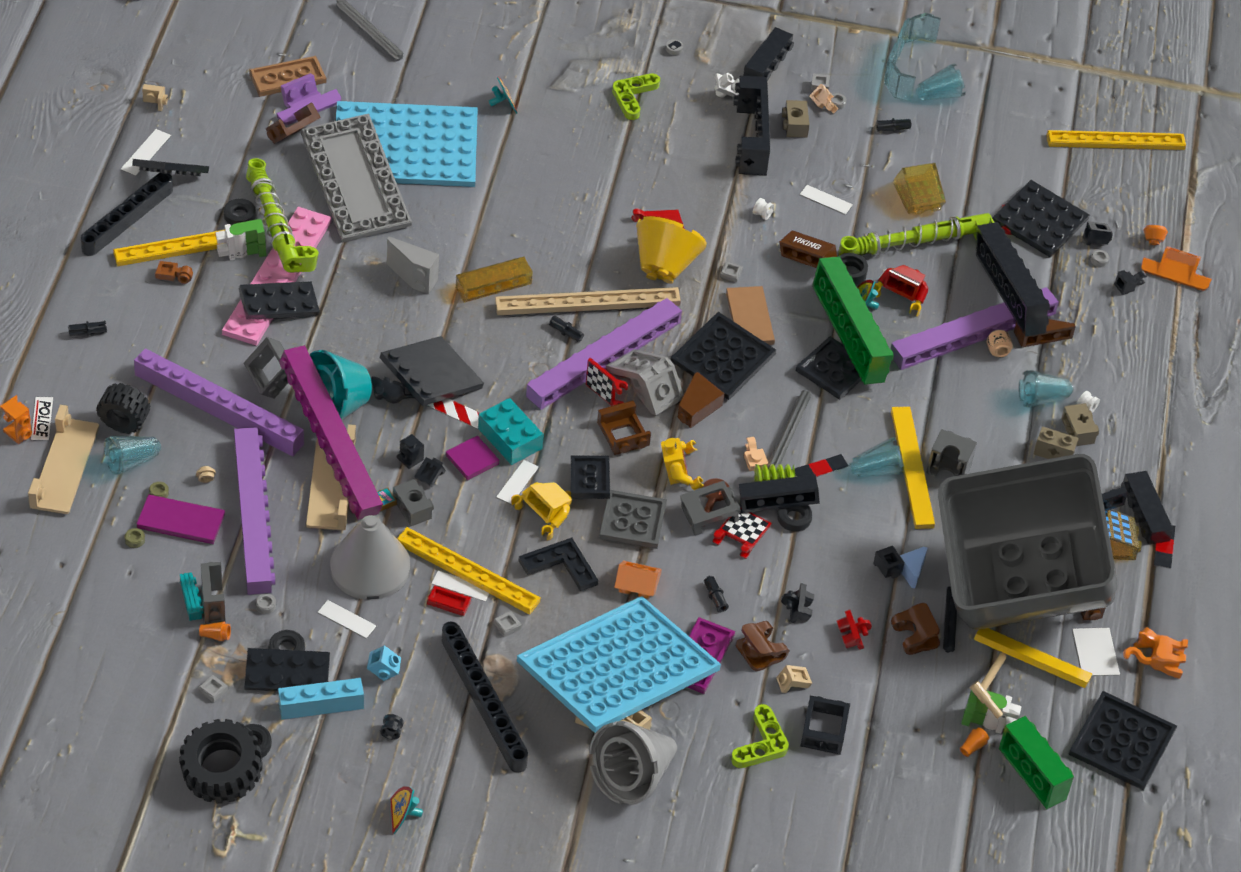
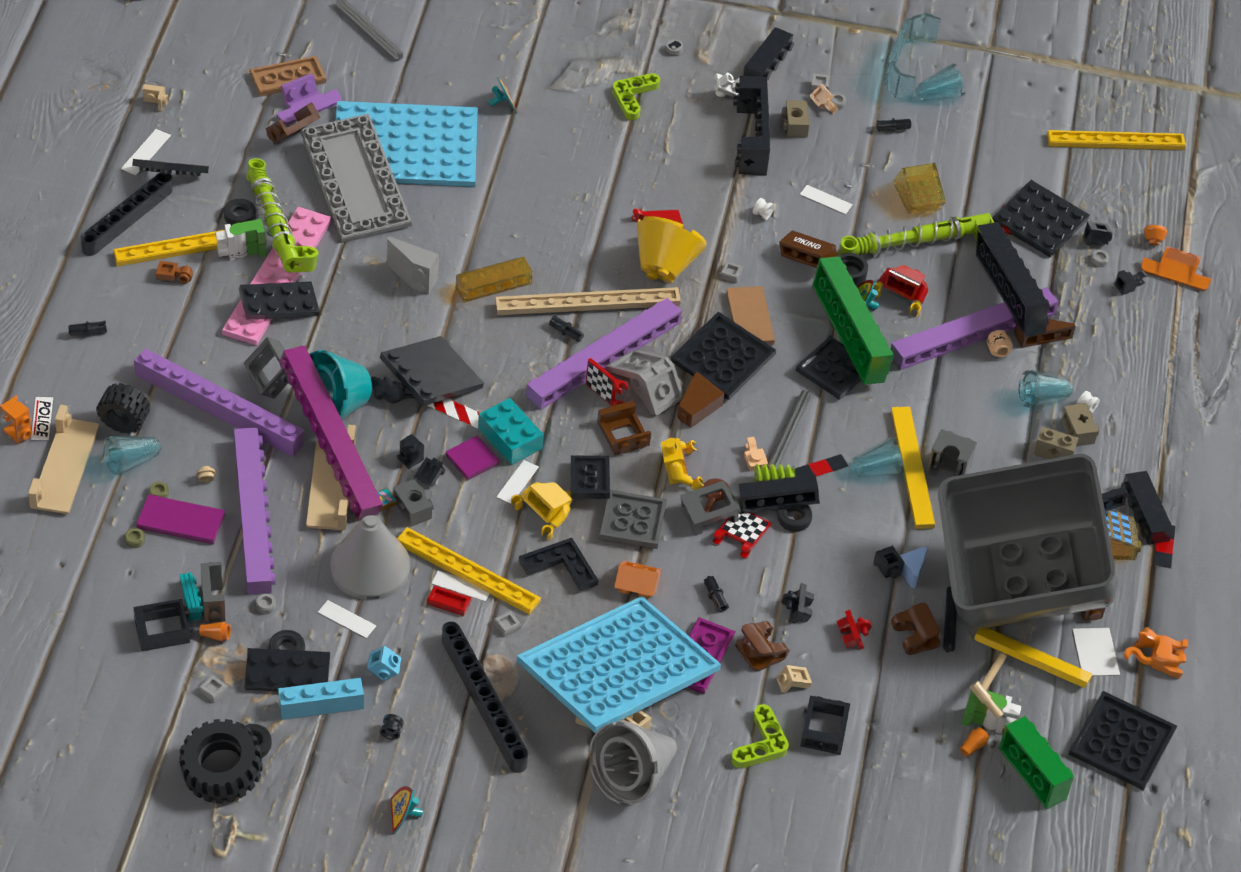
none -> black window [133,599,193,651]

